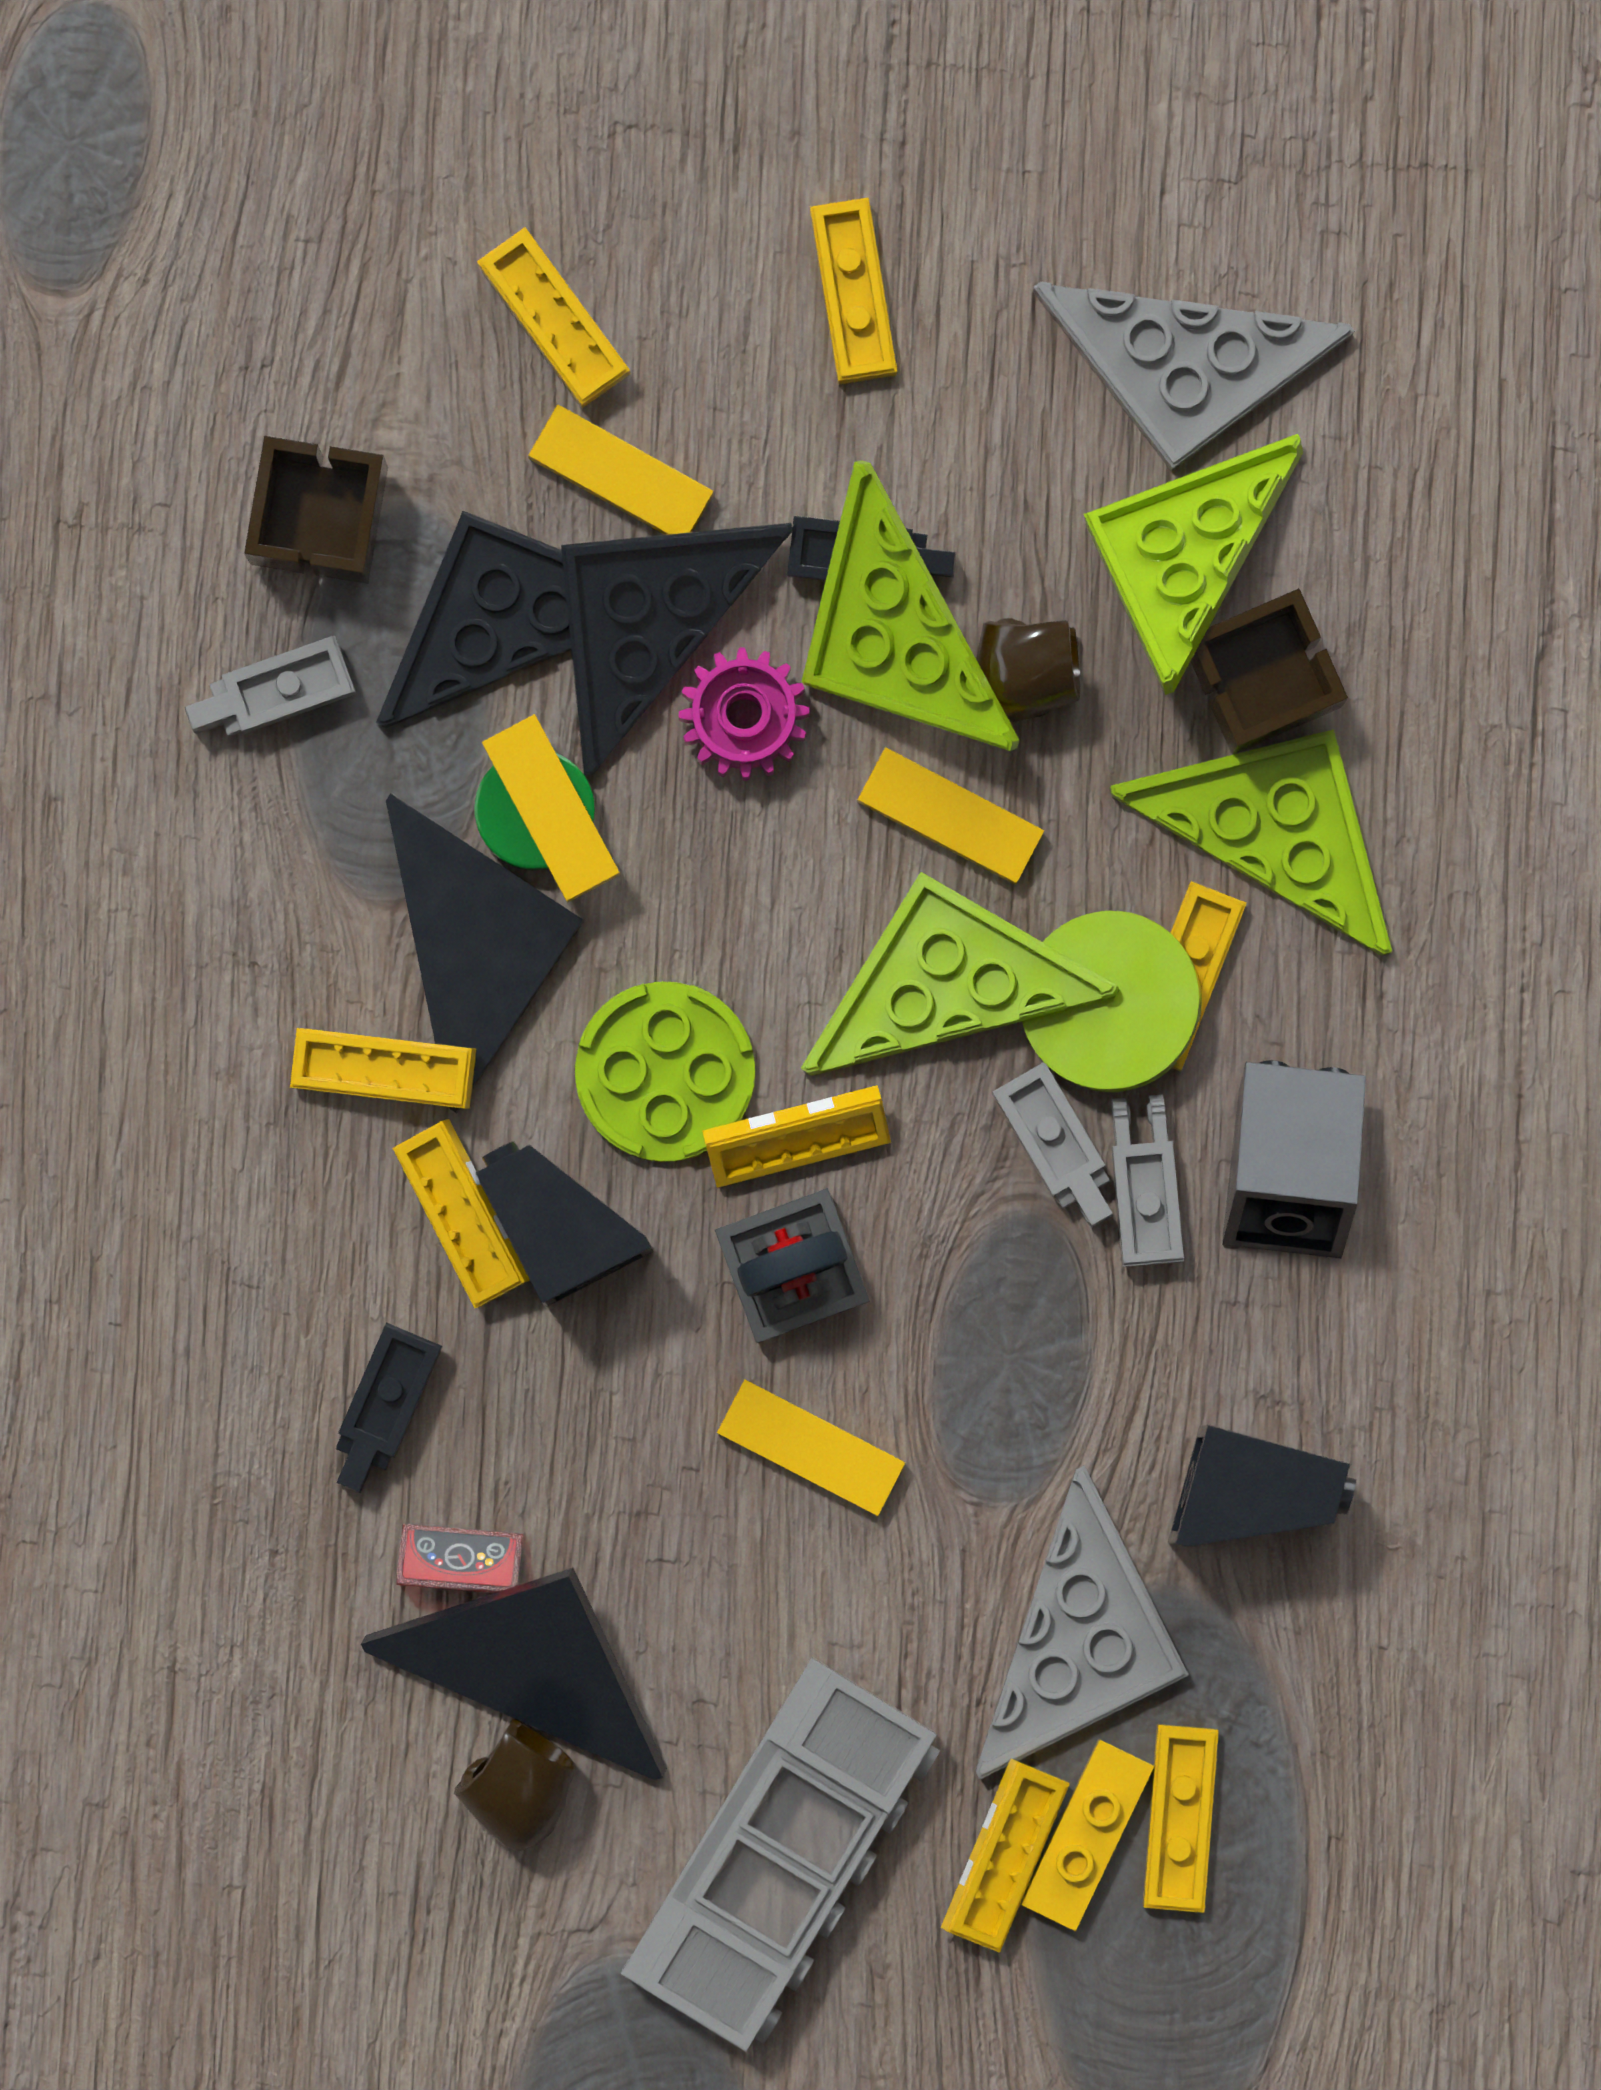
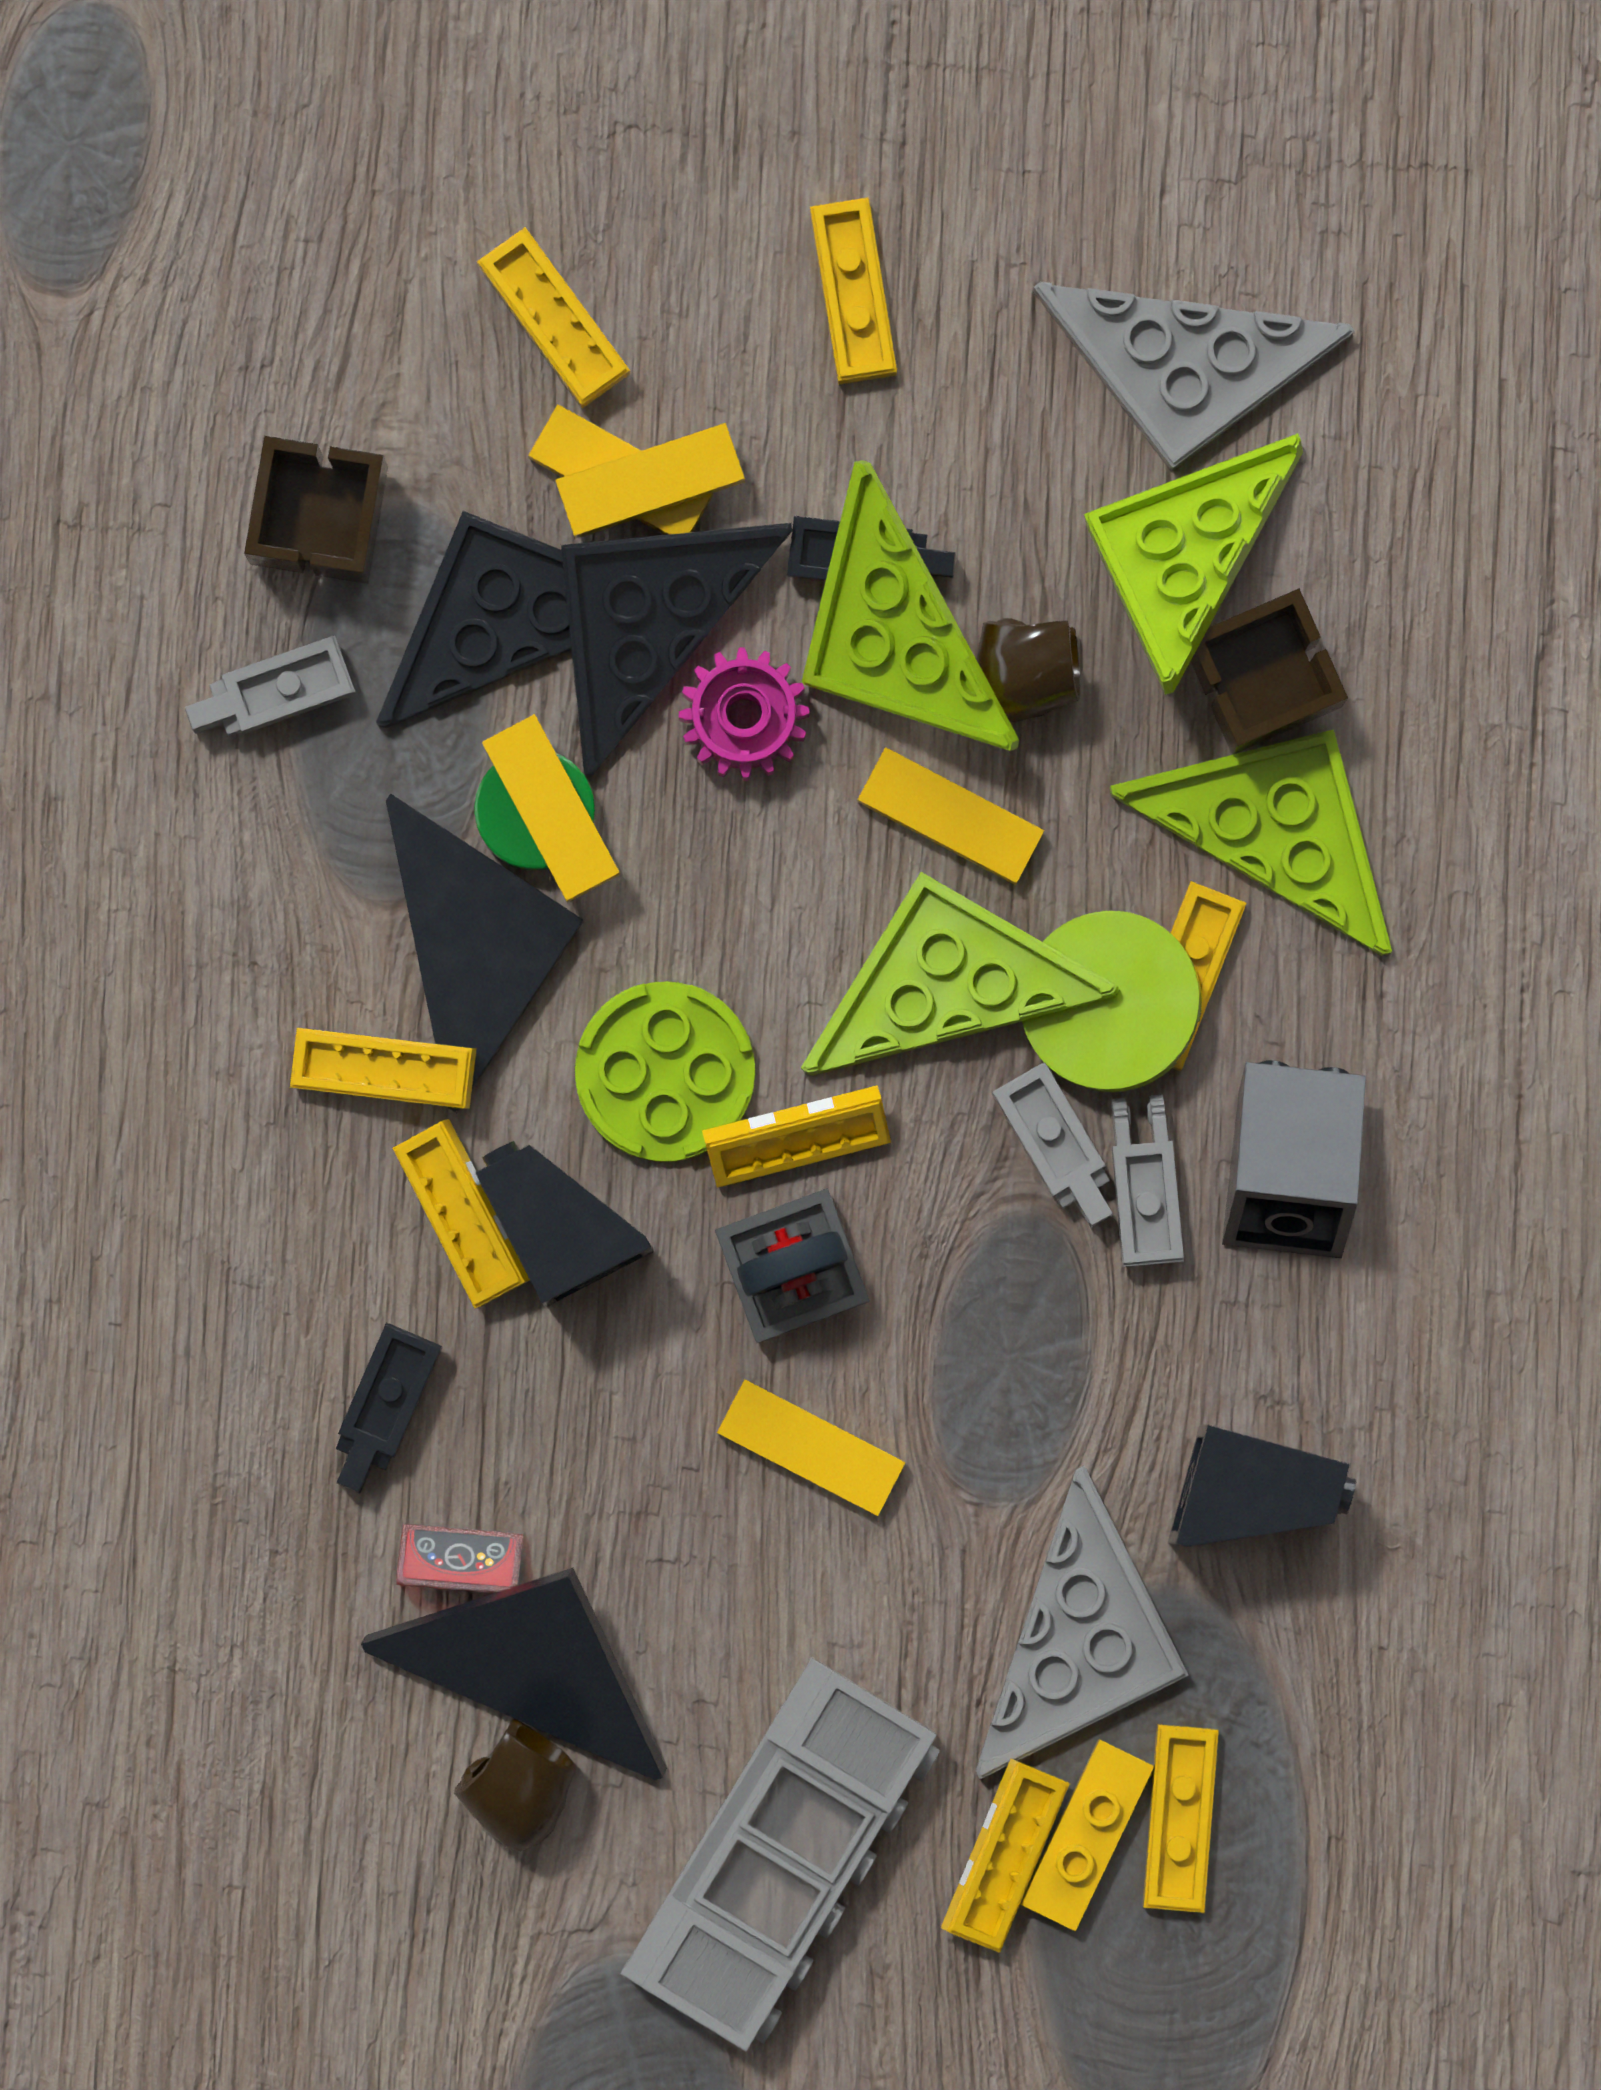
none -> yellow tile [555,423,745,539]

